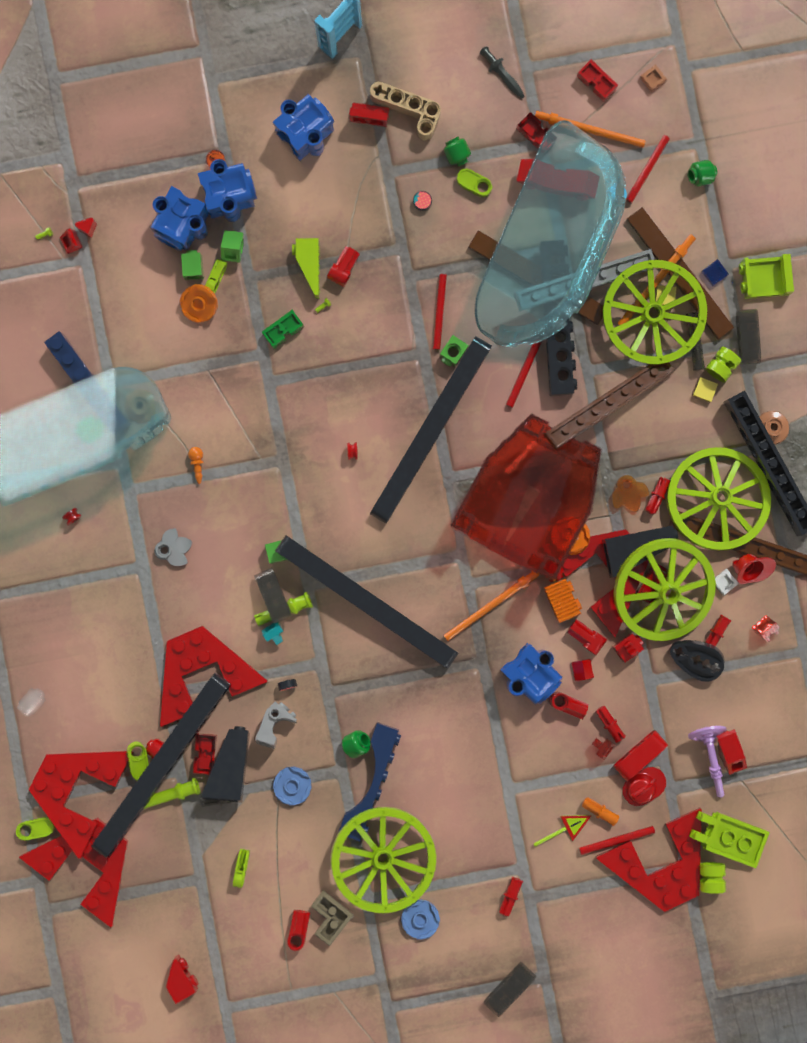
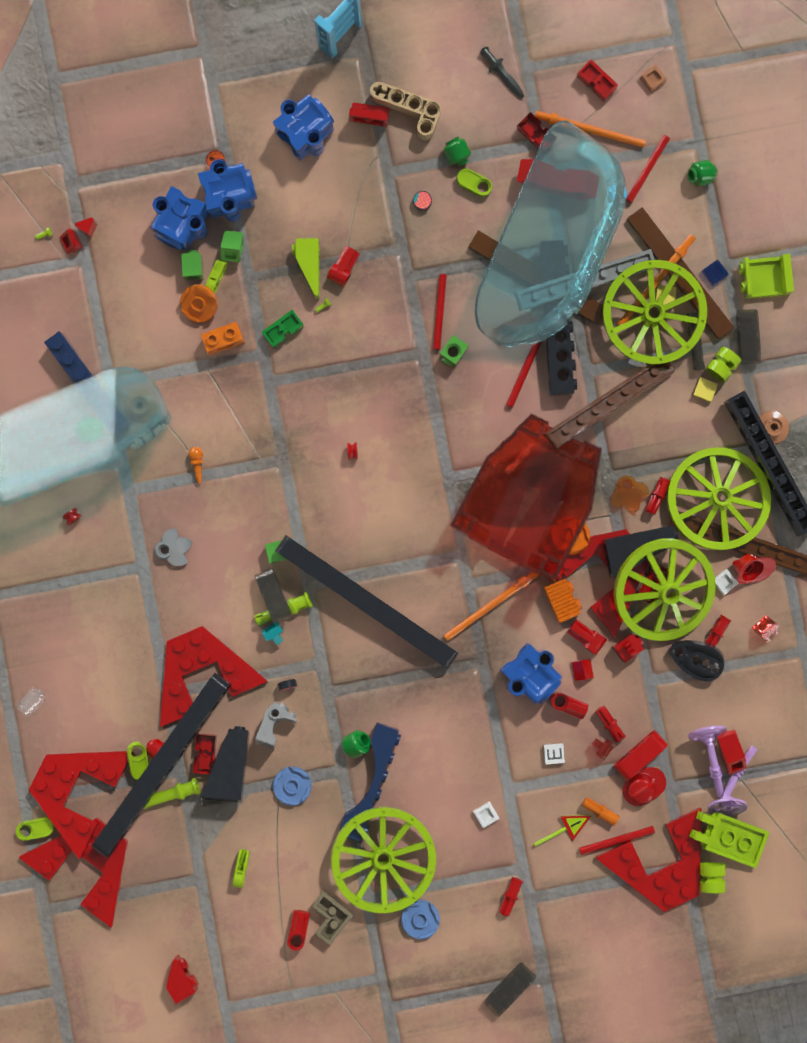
black beam [370,336,492,524] -> none
none -> orange brick [200,321,245,356]
none -> white tile [473,801,500,828]
none -> white tile [544,743,565,764]
none -> lavender dish [708,745,758,816]

